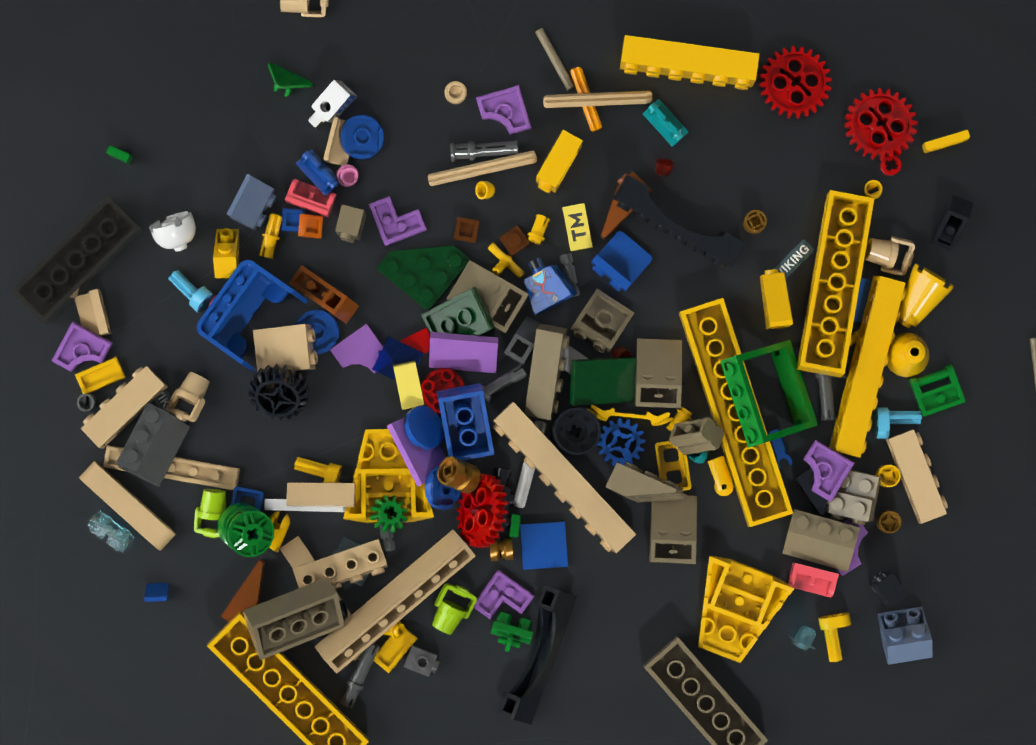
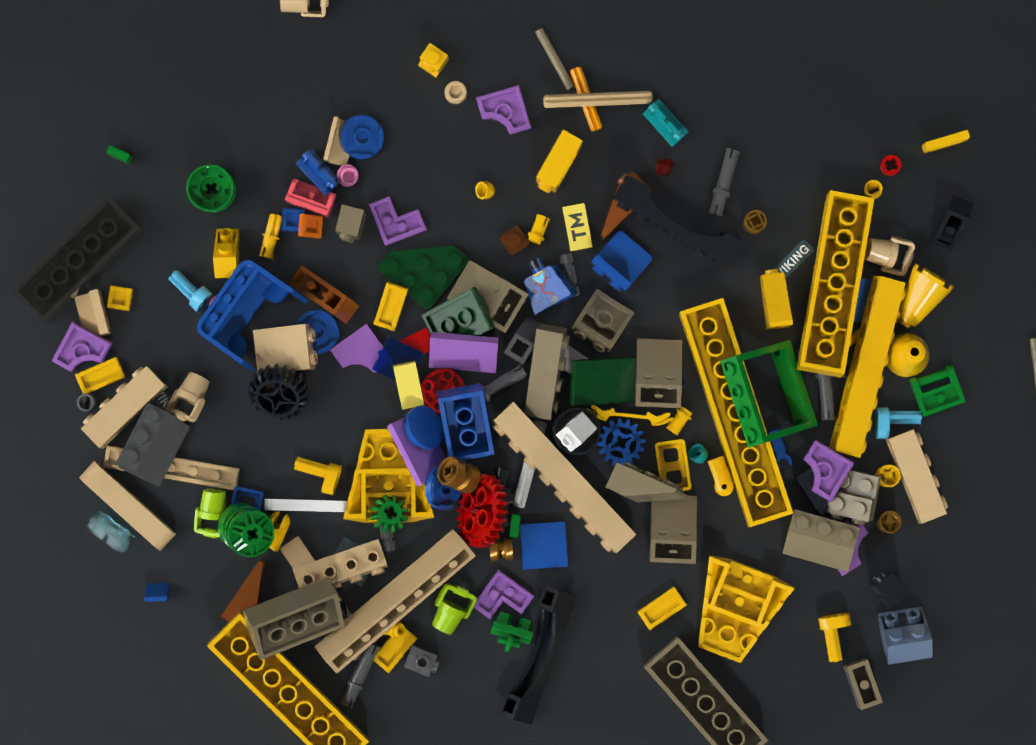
white cylinder [149,211,196,252] -> none
sand blue slope [227,174,276,230] -> none
green piece [268,62,313,97] -> none
tan tile [286,483,356,507] -> none
white torso [308,80,358,129] -> none
tan axle [428,151,537,186] -> none
dark grey pin [450,140,518,162] -> none
reddish brown plate [454,217,480,244] -> none
yellow piece [488,243,525,278] -> none
clear red hinge [611,346,631,358] -> none
yellow brick [620,35,759,90] -> none
dark tan brick [669,417,724,455] -> none
red gear [759,46,832,119] -> none
coral hinge [787,563,839,598] -> none
clear light blue hinge [790,626,816,651] -> none
red gear [844,88,918,161] -> none
none -> yellow tile [107,285,133,311]
none -> green wheel [186,164,236,213]
none -> yellow tile [373,281,409,331]
none -> yellow brick [418,43,449,78]
none -> white brick [556,412,597,452]
none -> yellow tile [637,586,687,630]
none -> dark grey pin [708,148,740,217]
none -> dark tan brick [843,658,883,710]

